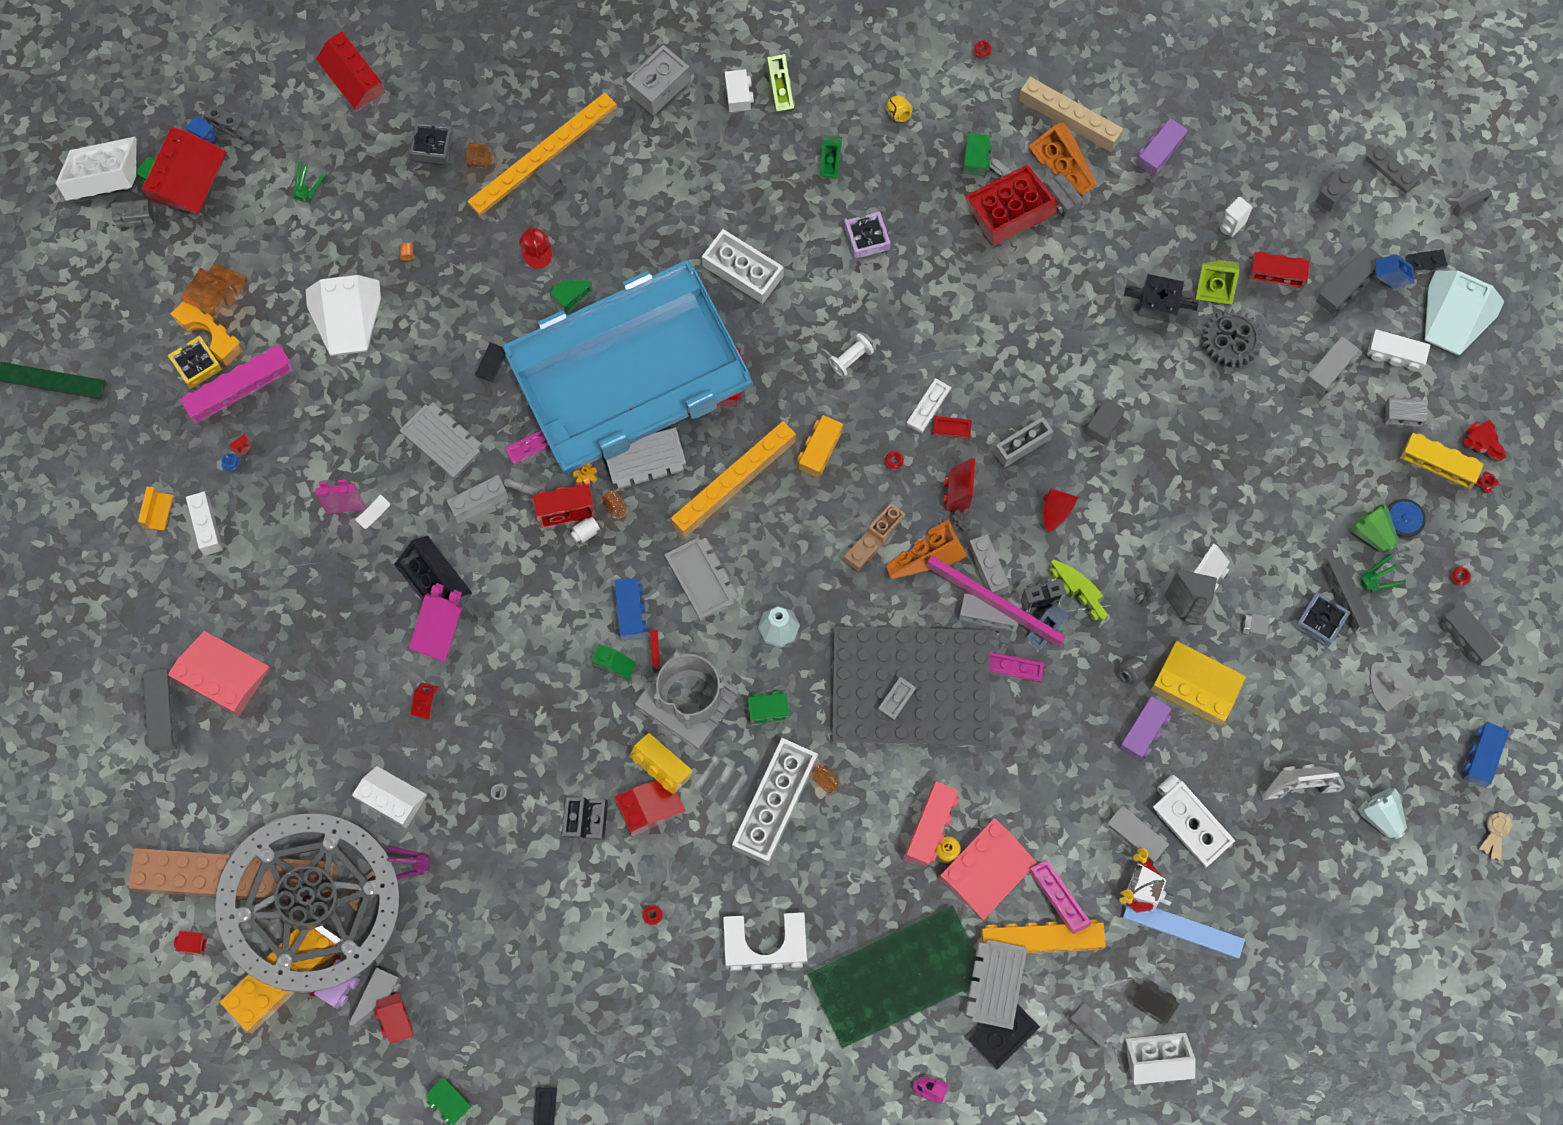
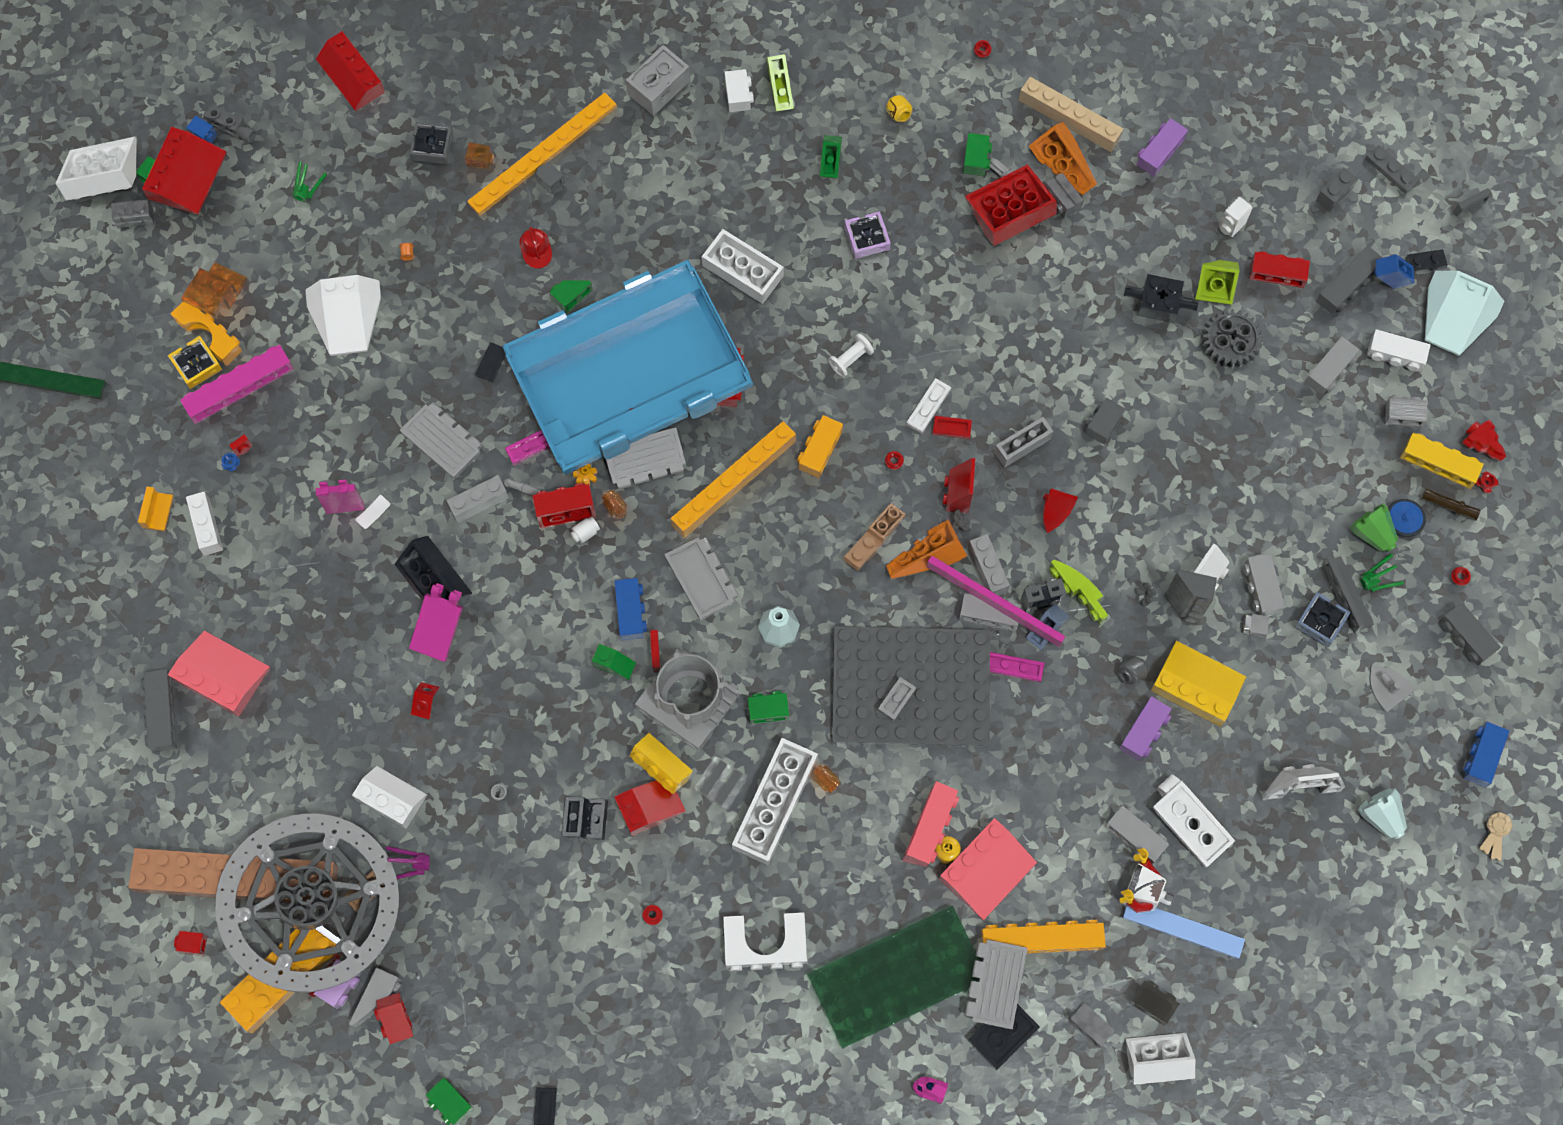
dark pink plate [1030,860,1091,934] -> none
none -> light grey brick [1243,553,1285,616]
none -> dark brown pin [1421,488,1481,521]

